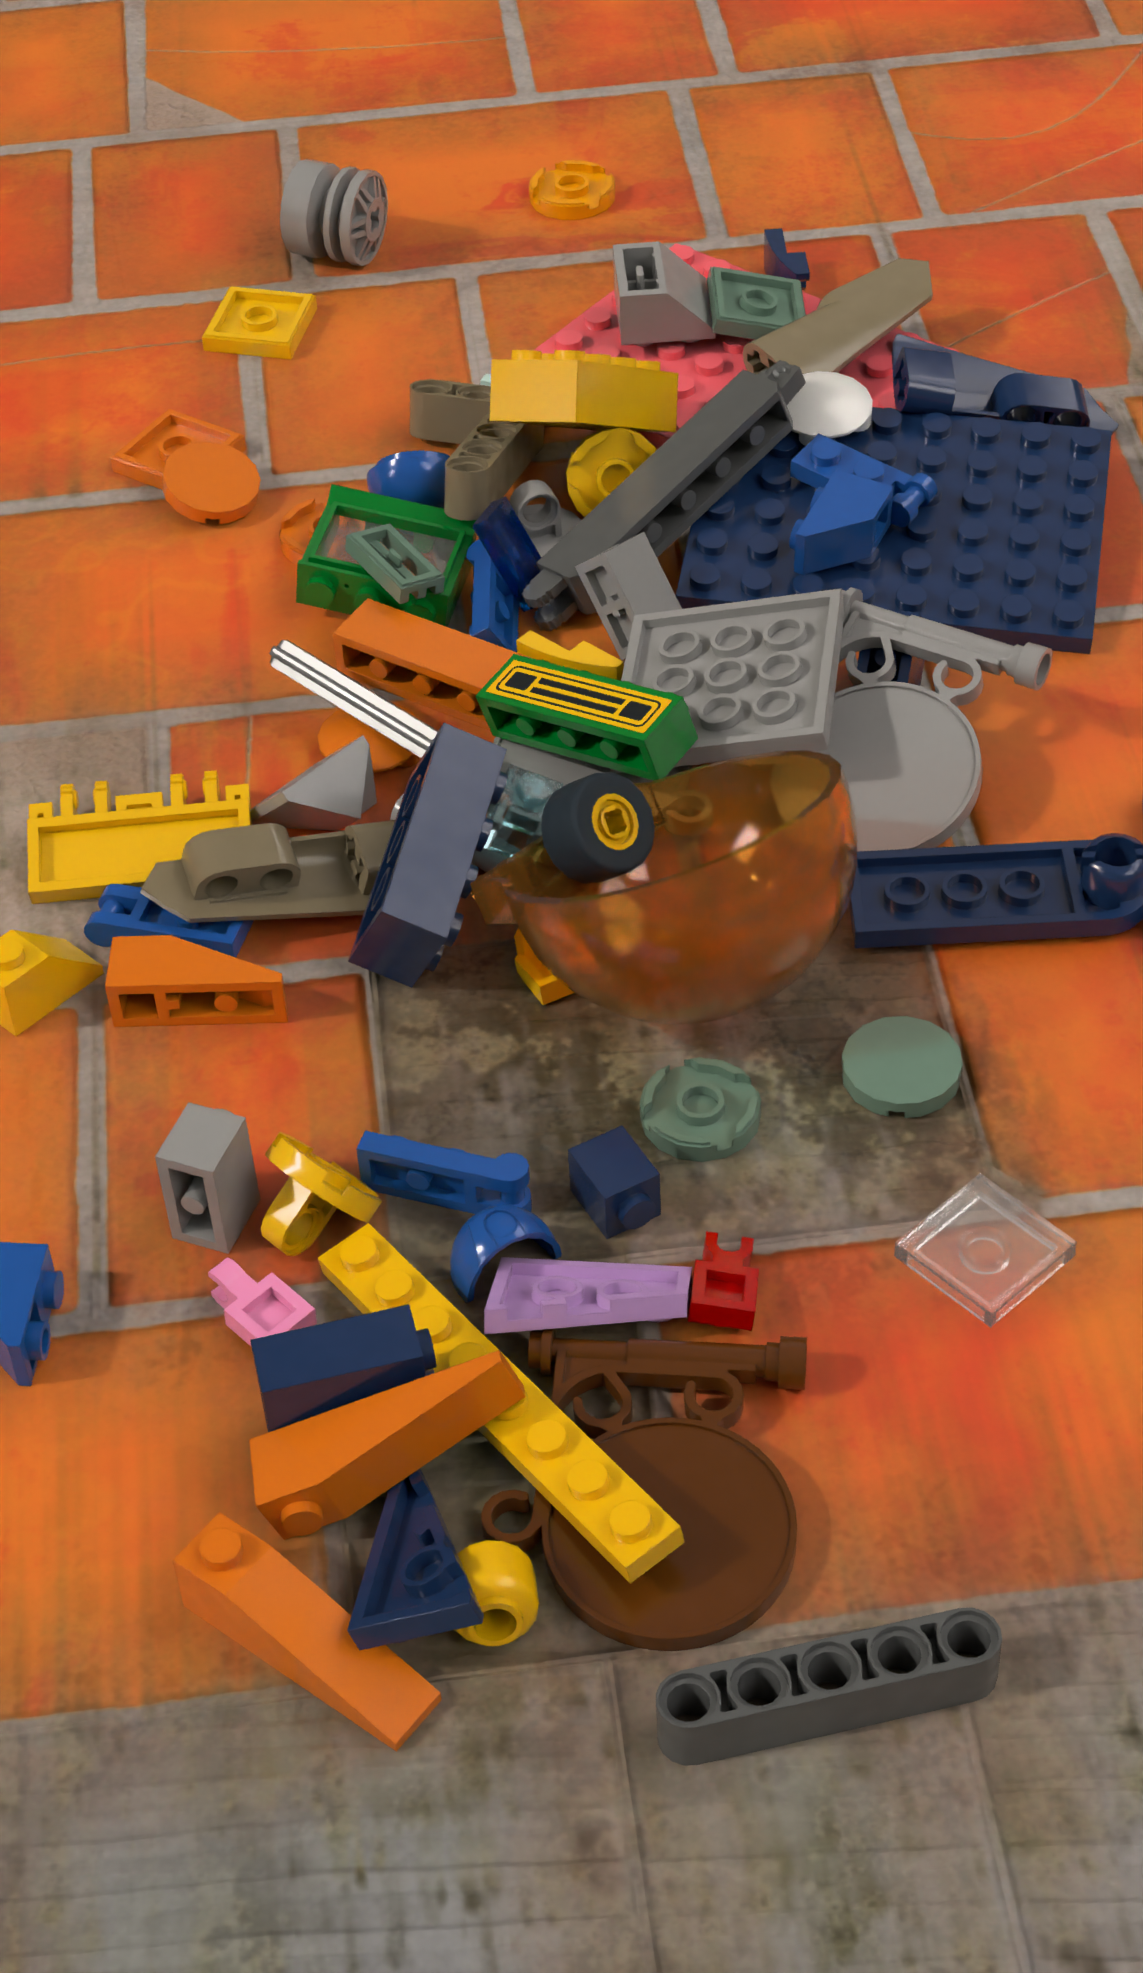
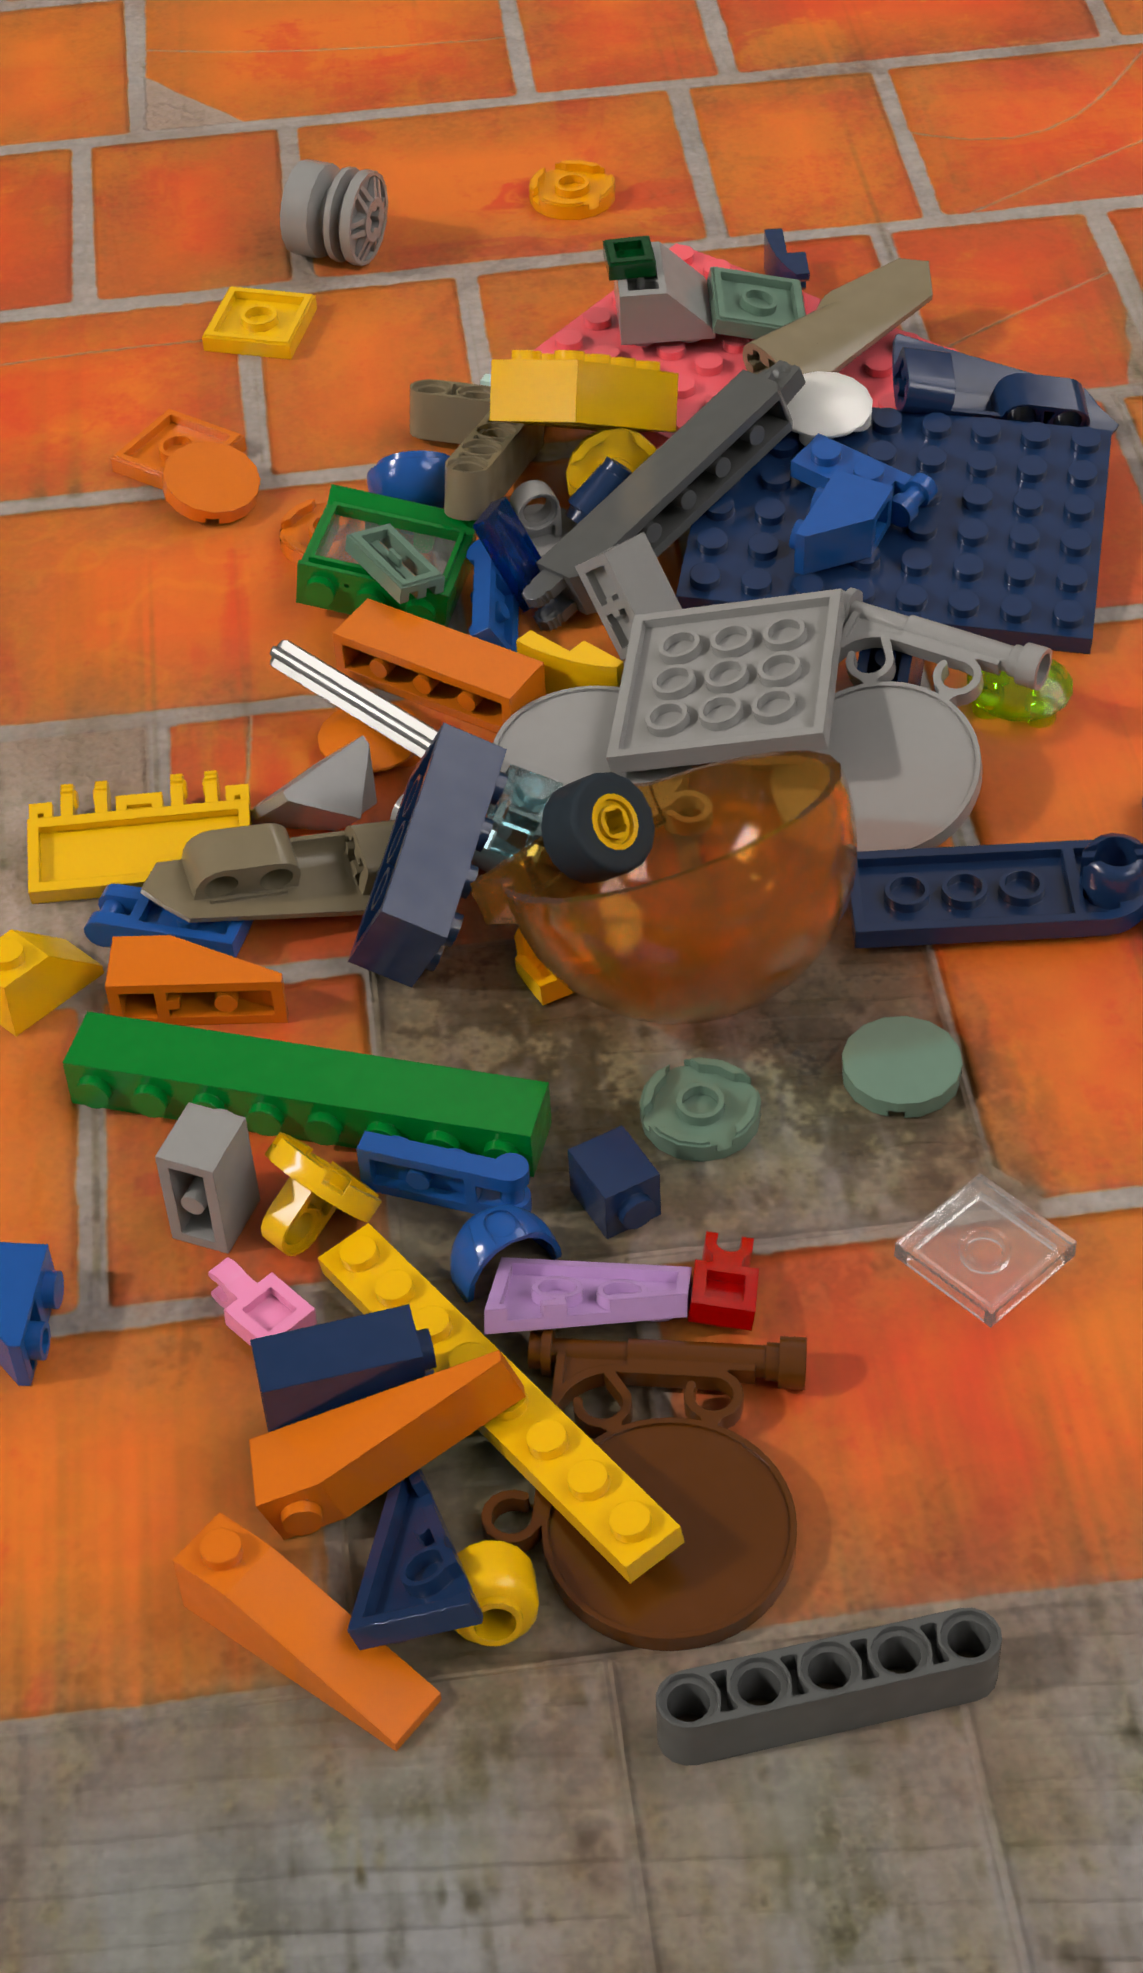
green brick [476,654,698,783] -> none
none -> green brick [62,1011,552,1177]
none -> dark blue cone [565,456,632,524]
none -> dark green tile [603,236,656,281]
none -> clear neon green dish [967,659,1073,728]

